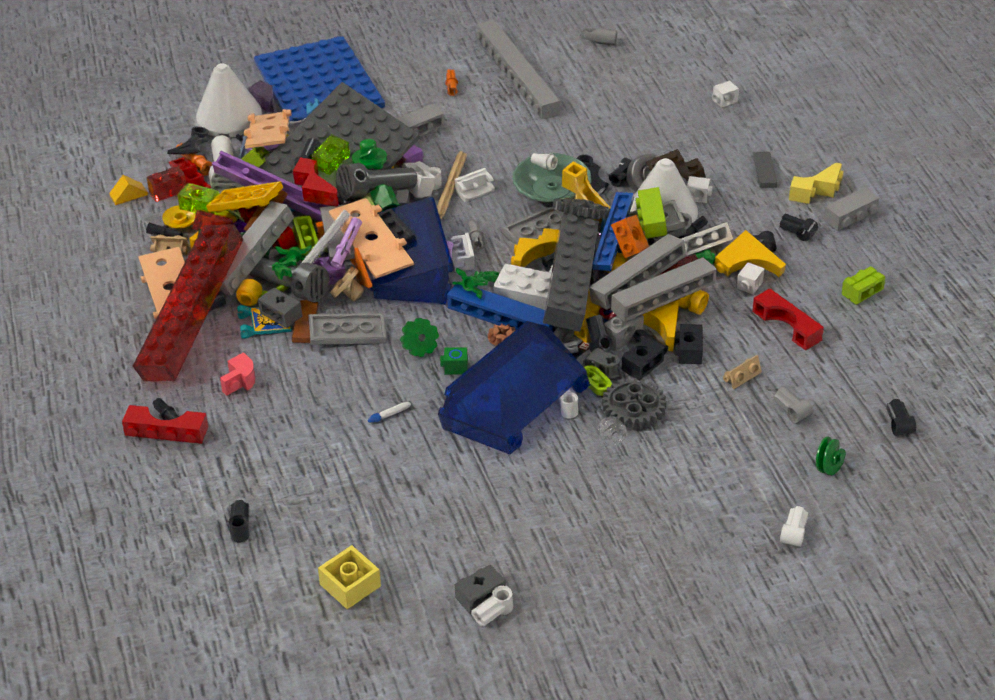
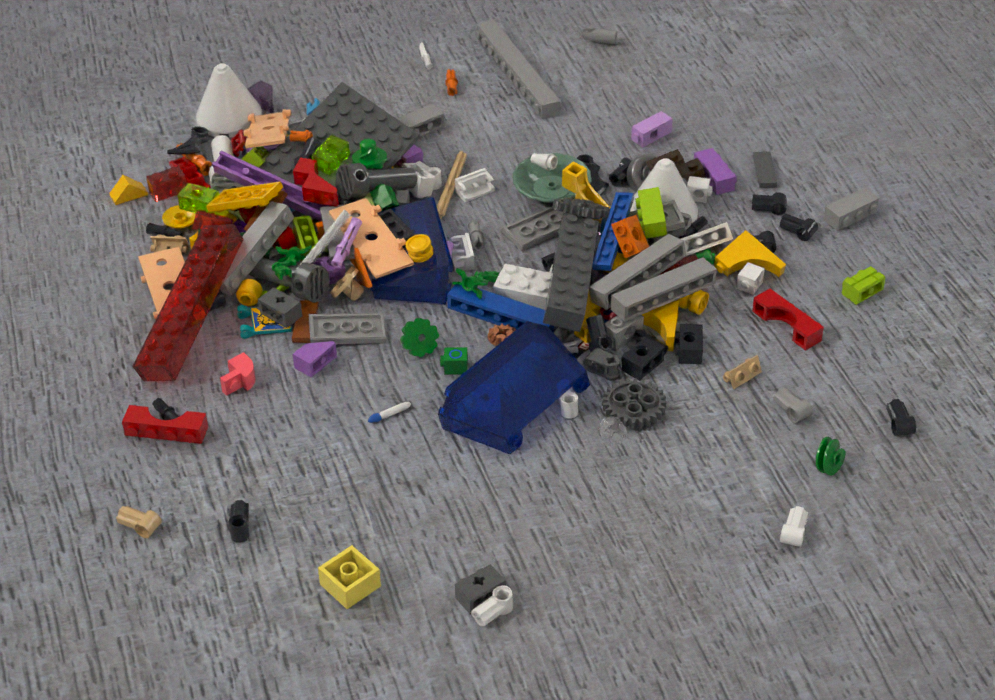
blue plate [254,36,385,122] -> none
yellow arch [511,228,559,267] -> none
lime plate [581,365,612,396] -> none
white brick [712,81,739,108] -> none
light yellow arch [789,163,844,204] -> none
none -> tan piece [116,506,162,538]
none -> red tile [231,129,247,157]
none -> orange pin [290,130,313,143]
none -> medium lavender slope [293,341,337,378]
none -> yellow wheel [406,234,434,263]
none -> white piece [419,42,433,69]
none -> lavender brick [631,111,673,148]
none -> medium lavender brick [694,148,737,195]
none -> black piece [752,192,787,215]

